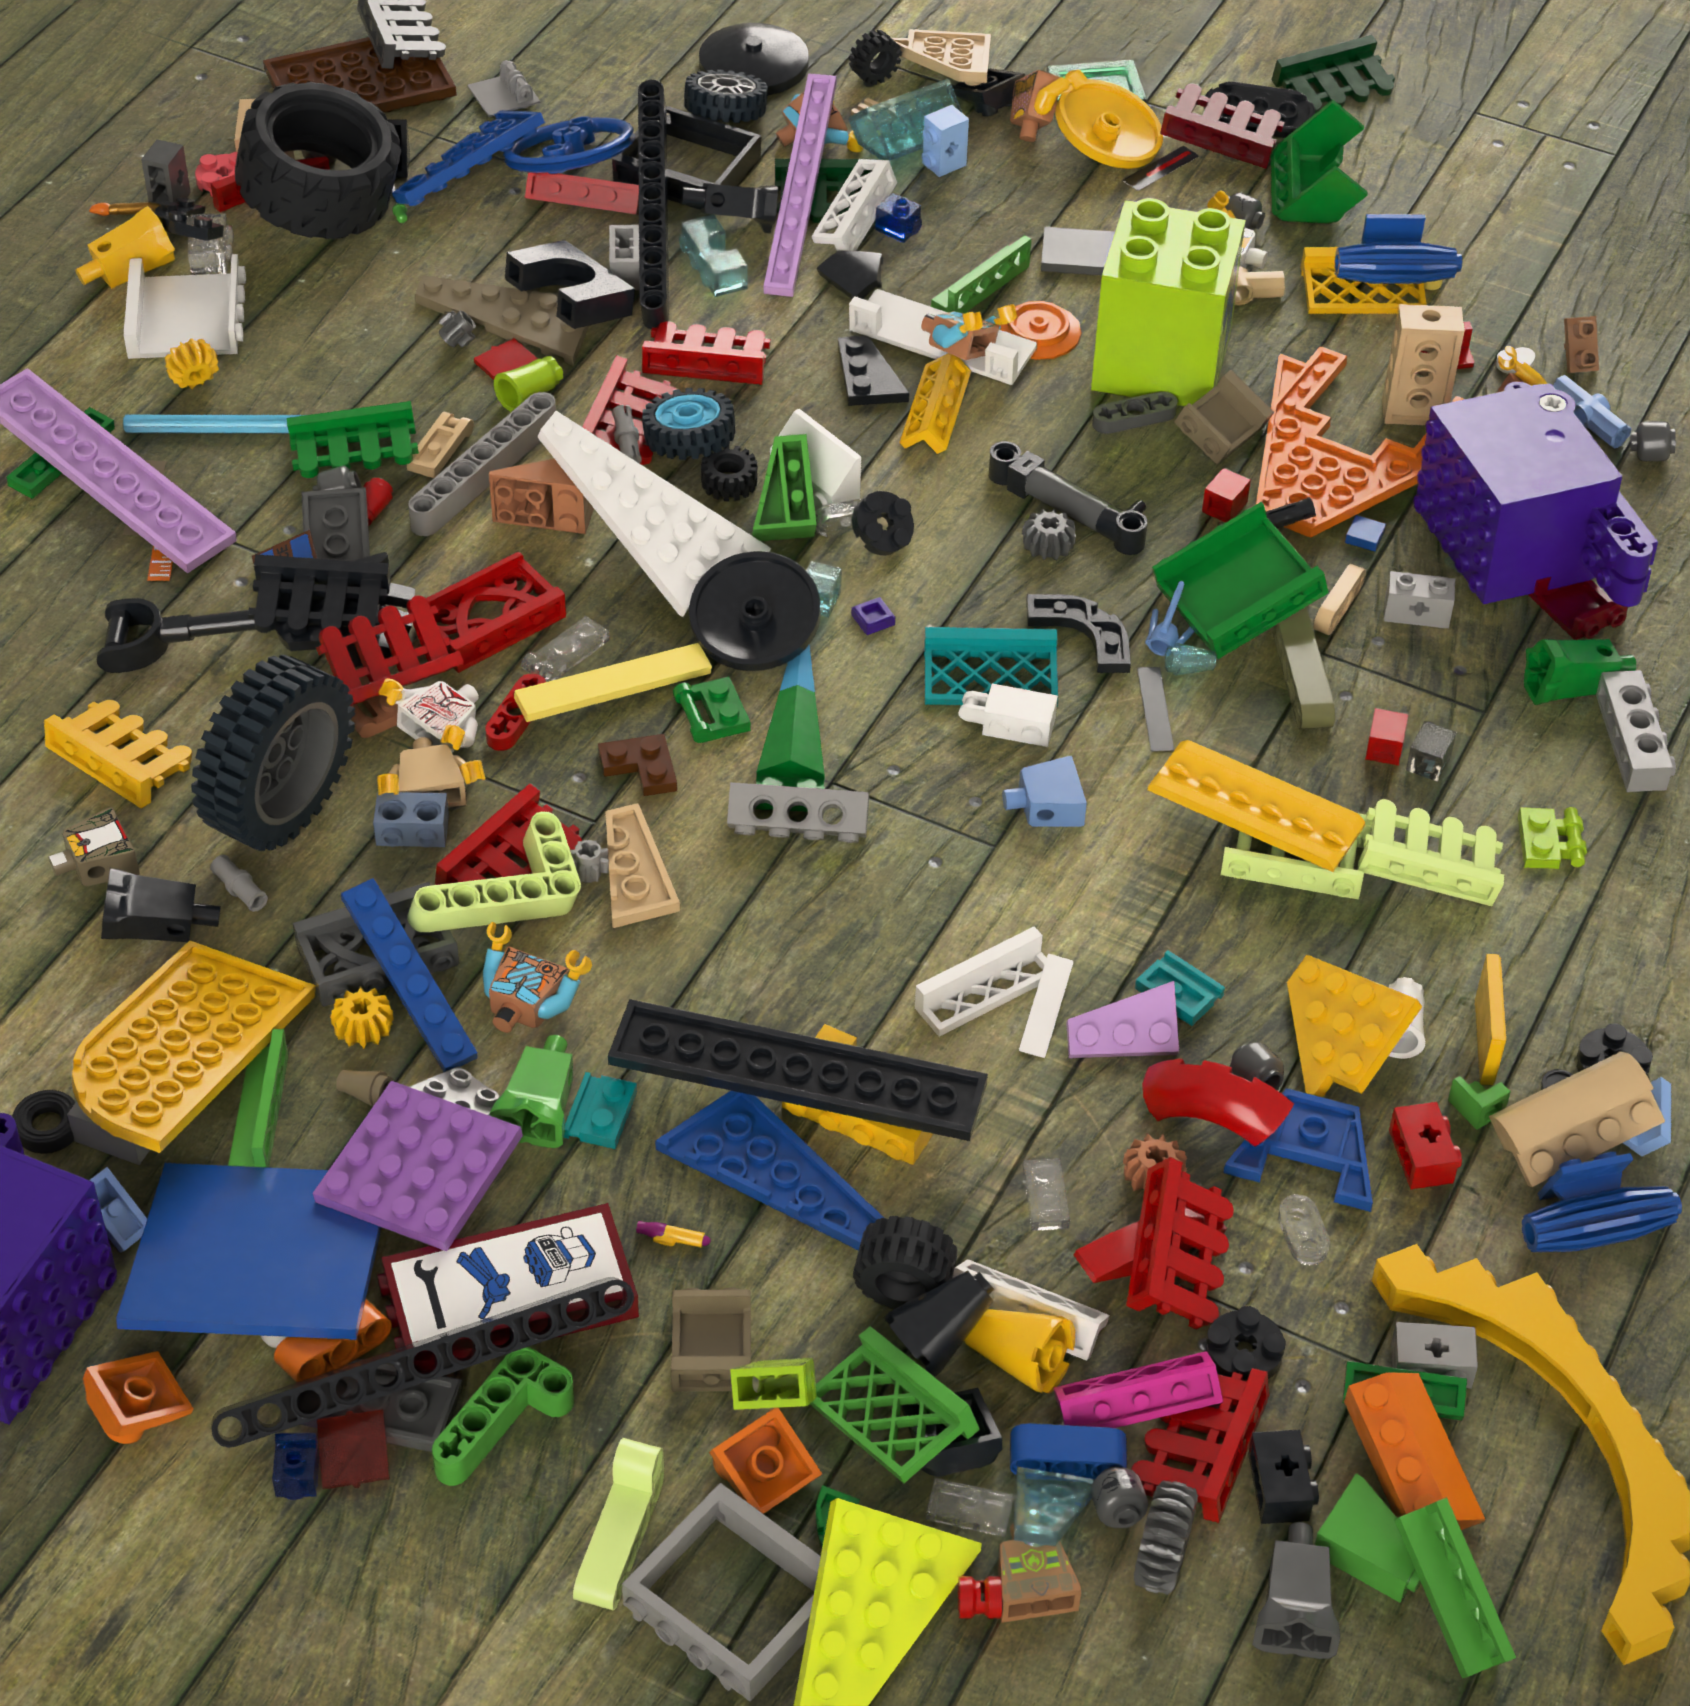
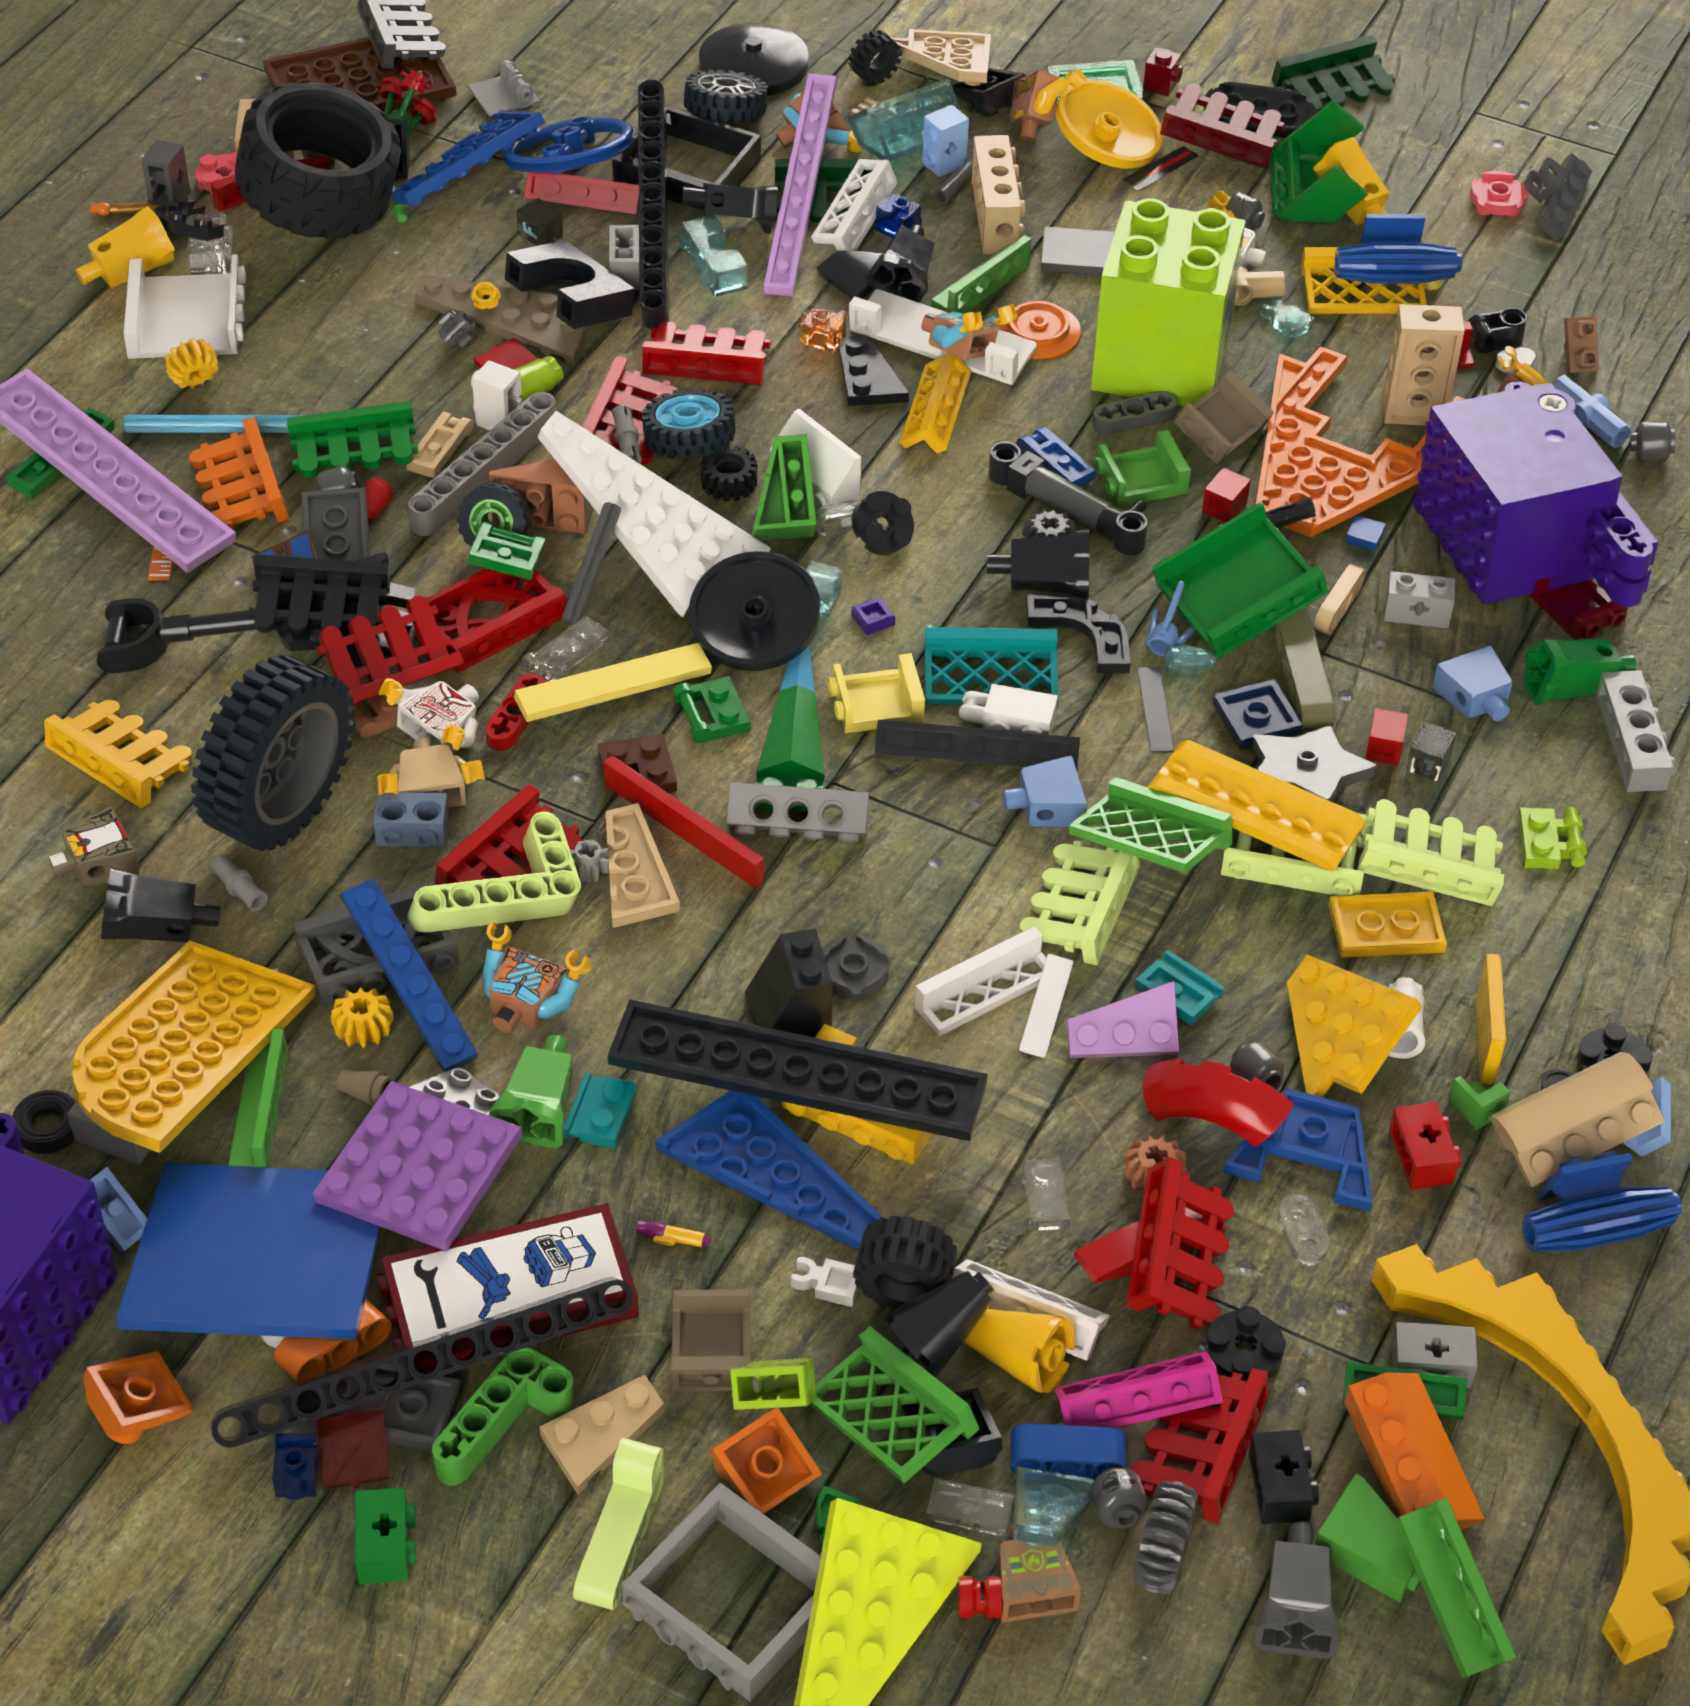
none -> orange fence [189,417,290,530]
none -> green brick [355,1487,417,1585]
none -> red plant [376,70,437,136]
none -> black wheel [457,482,532,547]
none -> green plate [468,521,547,580]
none -> yellow plate [471,282,501,310]
none -> white piece [471,360,522,430]
none -> clear smoke brick [516,198,563,246]
none -> tan wing [539,1375,665,1495]
none -> dark grey axle [562,502,621,626]
none -> red tile [603,756,764,889]
none -> black slope [745,928,833,1038]
none -> white plate [791,1257,859,1307]
none -> clear orange brick [798,307,846,353]
none -> dark grey tile [823,936,890,999]
none -> light yellow panel [828,653,925,733]
none -> black piece [866,225,935,303]
none -> black plate [875,719,1080,770]
none -> dark grey piece [934,152,973,205]
none -> tan brick [971,135,1025,254]
none -> black piece [987,530,1089,599]
none -> plate [1016,426,1096,487]
none -> yellowish green fence [1020,840,1140,965]
none -> bright green fence [1069,777,1233,873]
none -> bright green panel [1093,430,1191,507]
none -> dark red brick [1143,47,1183,97]
none -> plate [1213,679,1303,749]
none -> plate [1252,726,1376,802]
none -> clear light blue plate [1260,296,1315,340]
none -> yellow piece [1313,137,1390,225]
none -> yellow tile [1328,891,1447,958]
none -> medium blue torso [1433,645,1512,721]
none -> black piece [1468,308,1527,353]
none -> coral plate [1470,171,1529,217]
none -> dark grey plate [1523,153,1592,242]

